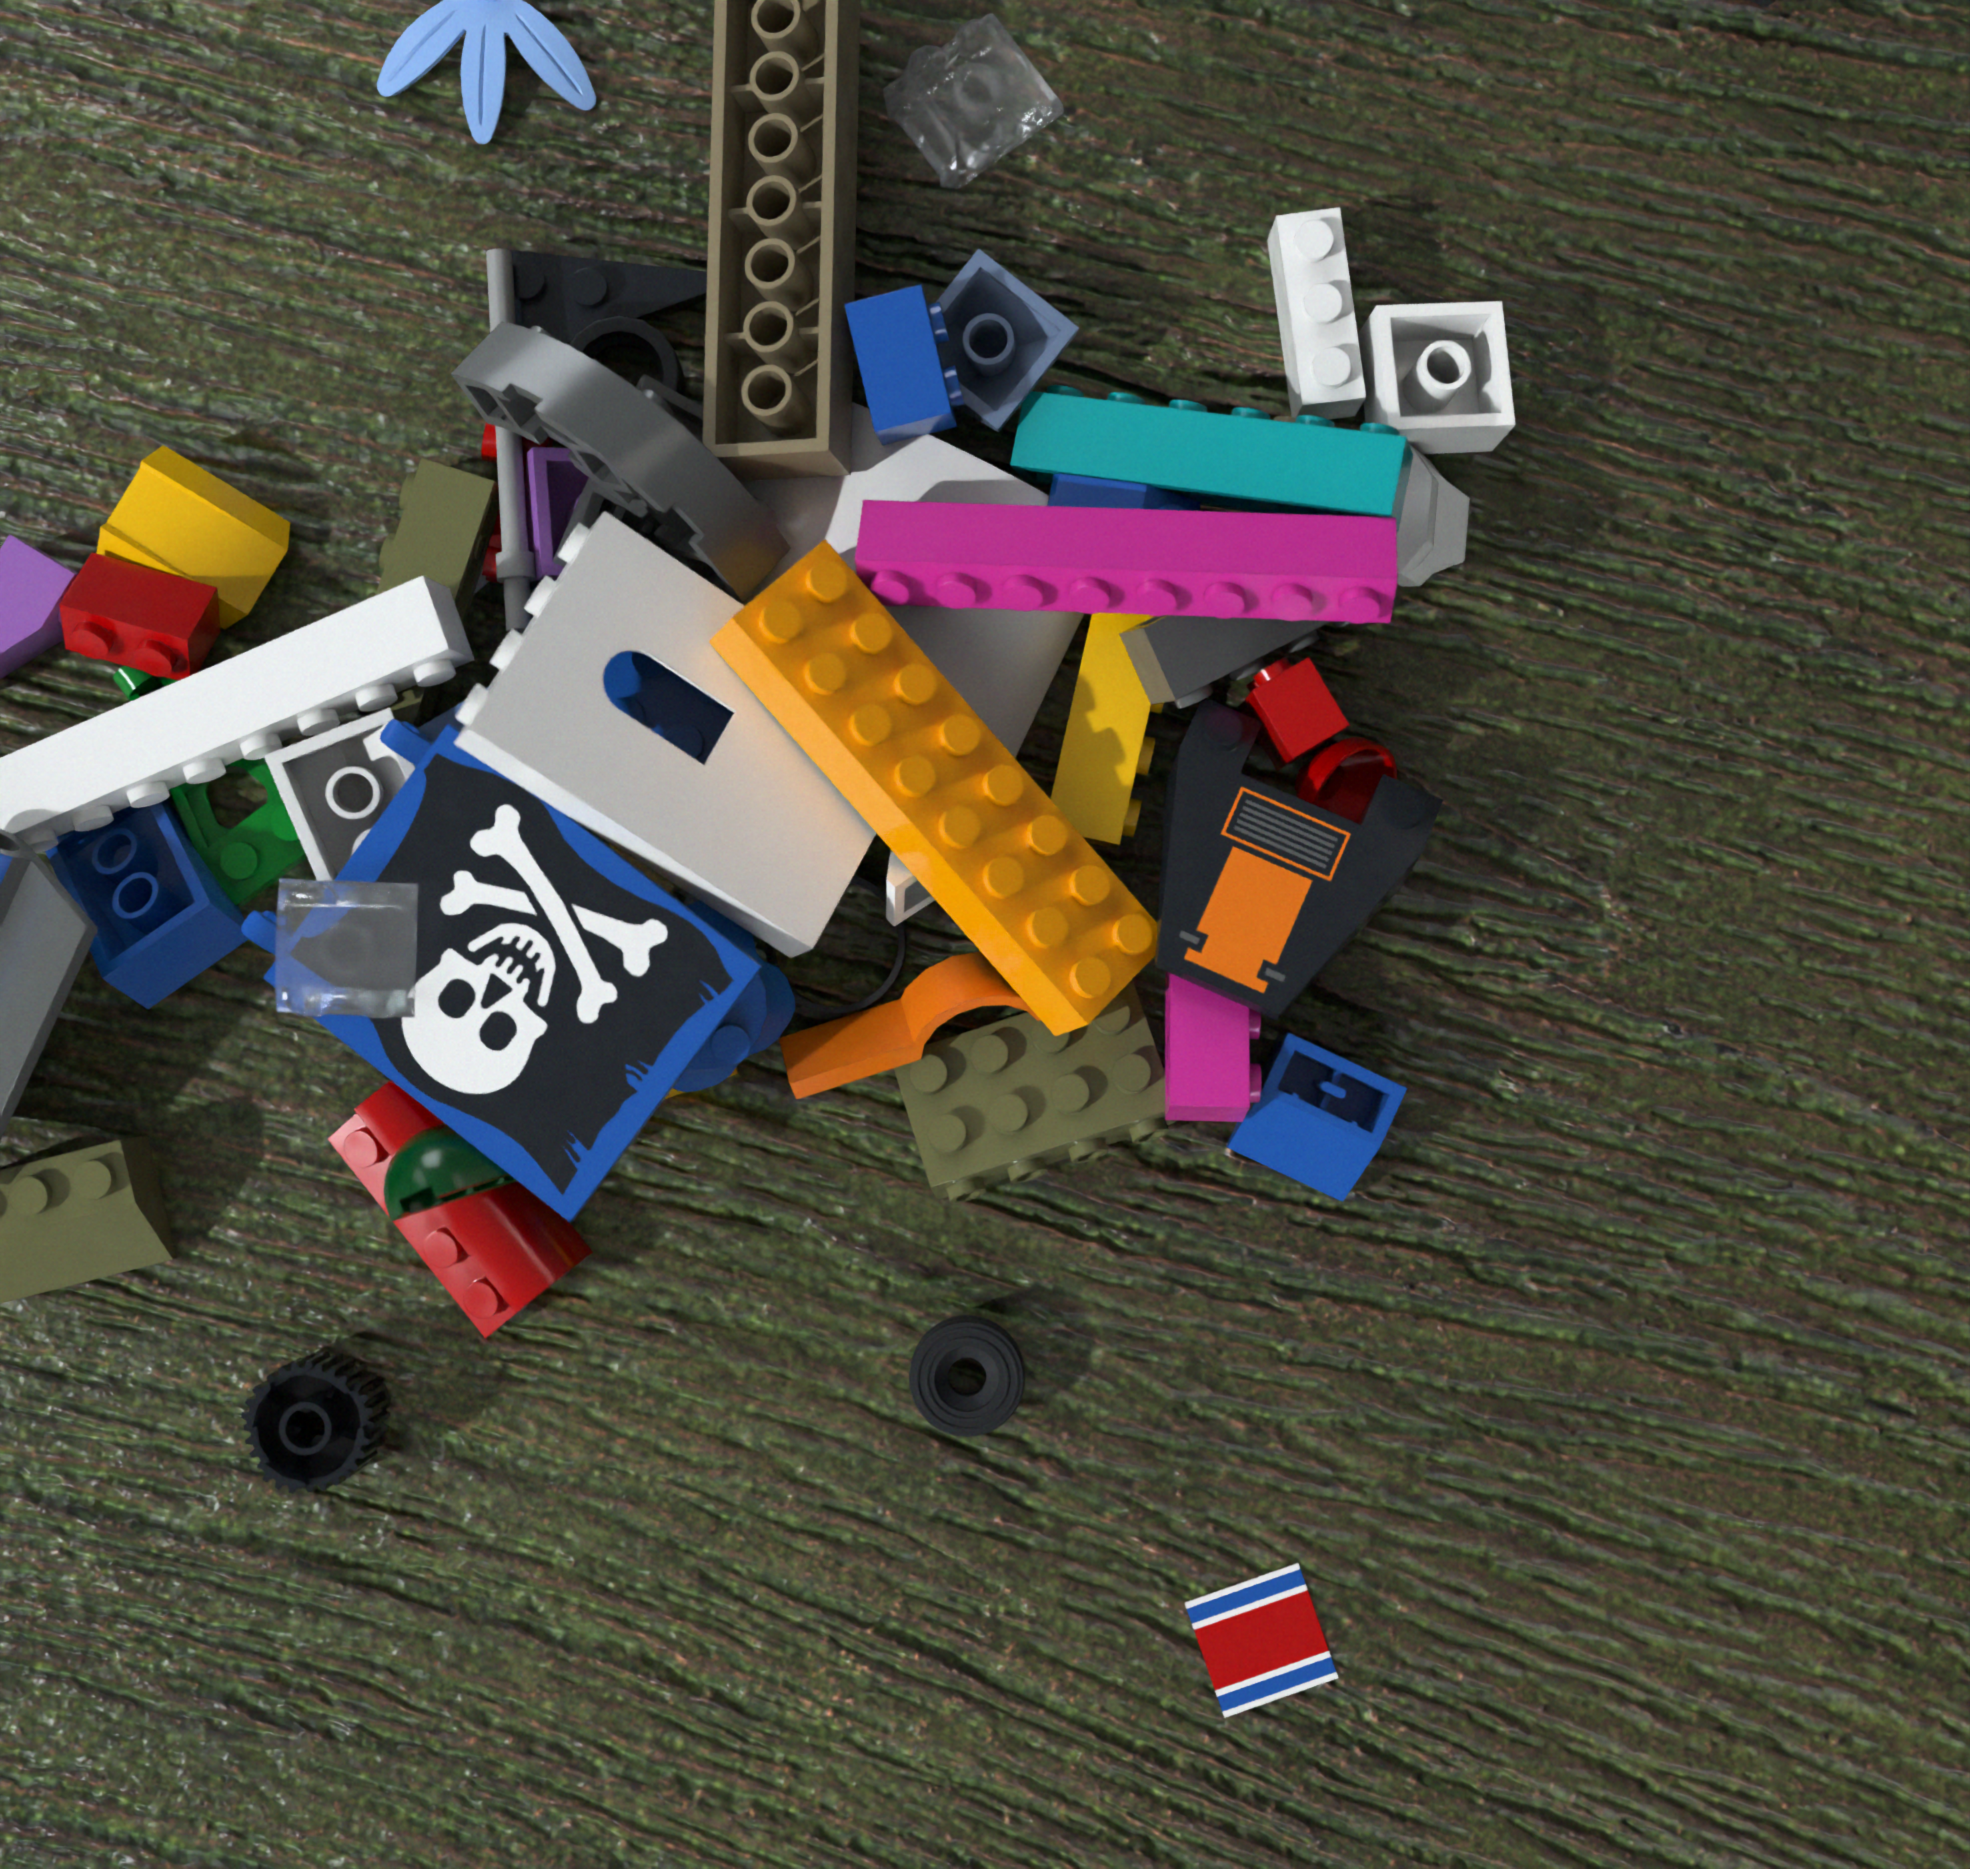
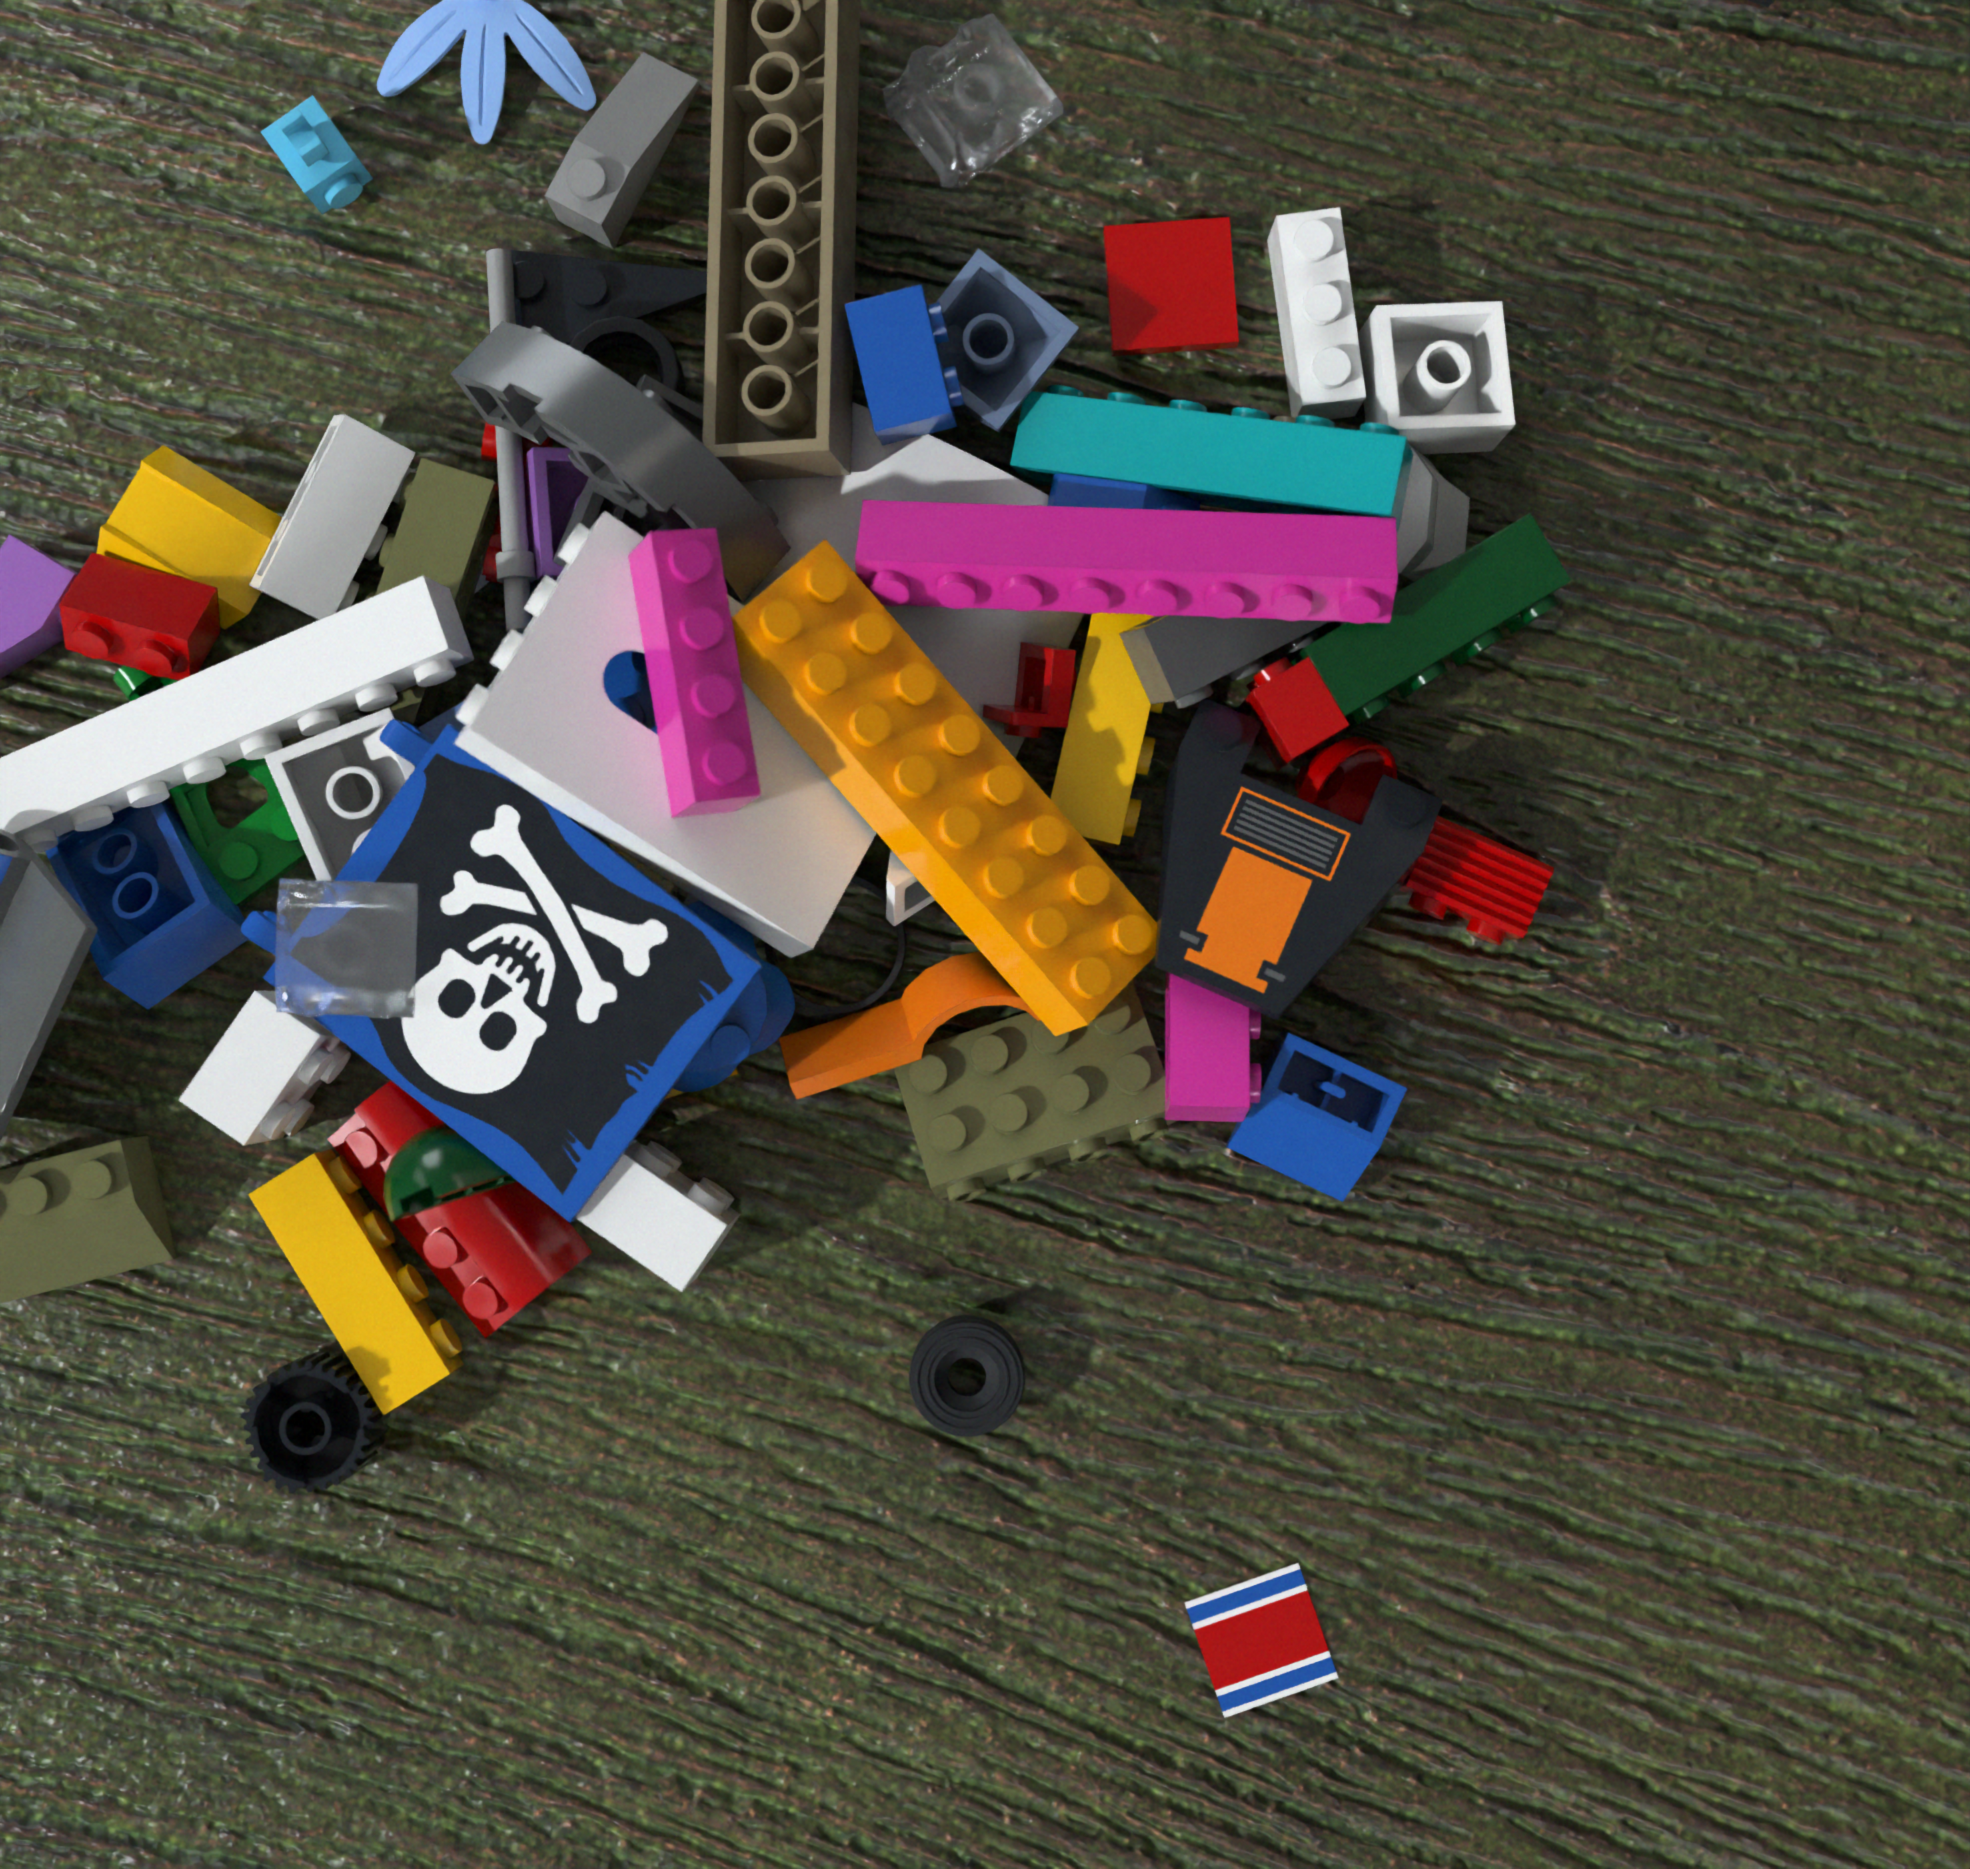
none -> white brick [179,991,351,1145]
none -> yellow brick [248,1149,464,1415]
none -> white brick [249,414,416,620]
none -> medium azure brick [261,95,373,214]
none -> light grey slope [545,52,700,249]
none -> white brick [576,1141,741,1292]
none -> dark pink brick [628,528,761,818]
none -> red bracket [982,642,1077,738]
none -> red tile [1103,217,1239,357]
none -> dark green brick [1291,513,1572,732]
none -> red brick [1399,816,1554,945]

